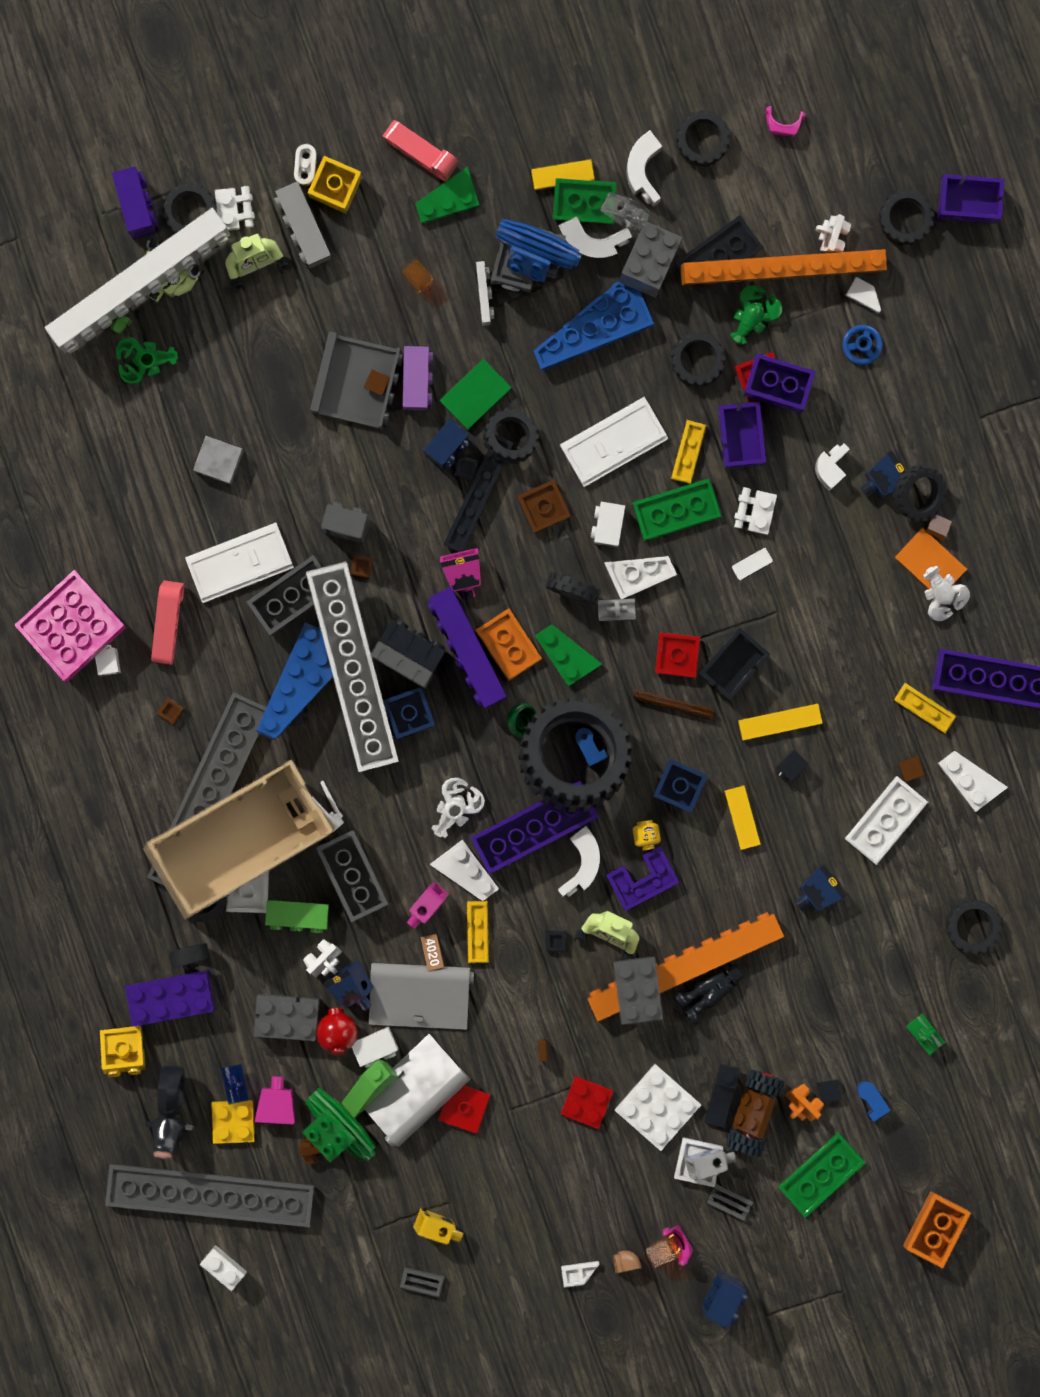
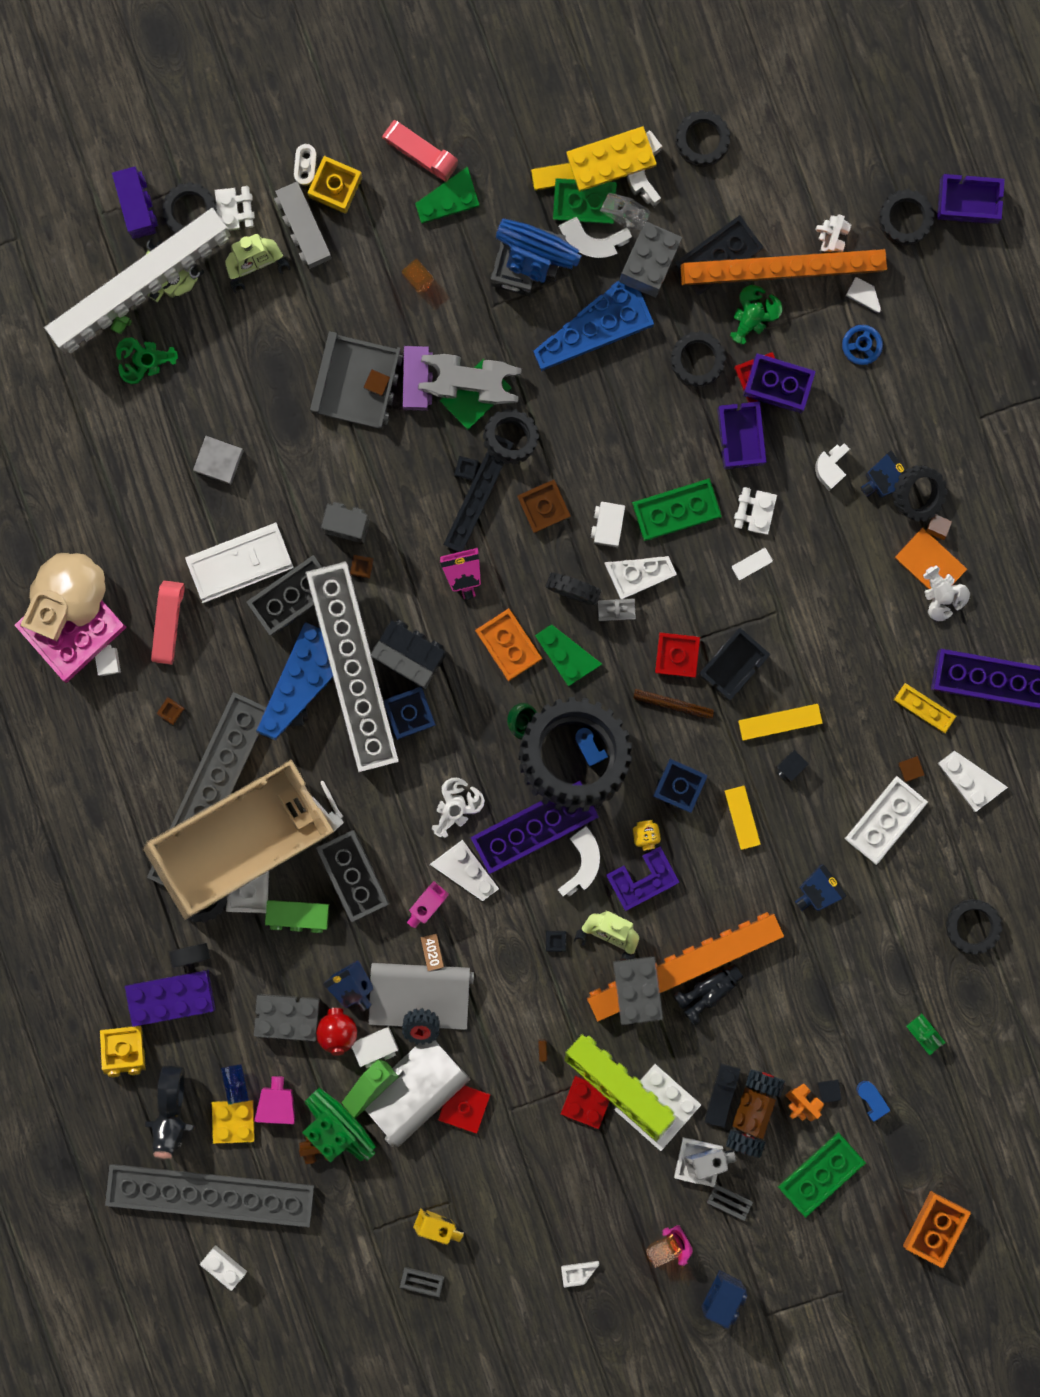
white hips [303,940,342,977] -> none
dark blue brick [423,419,469,470] -> none
dark purple brick [427,587,507,709] -> none
yellow tile [467,901,489,963] -> none
white plate [476,261,494,326] -> none
white piece [560,397,668,487] -> none
medium nougat piece [613,1251,642,1273] -> none
yellow tile [671,420,707,484] -> none
dark pink helmet [765,106,805,137] -> none
none -> tan animal [20,553,105,641]
none -> black wheel [402,1008,440,1045]
none -> light grey piece [418,354,521,405]
none -> lime brick [564,1034,676,1143]
none -> yellow plate [566,126,657,192]

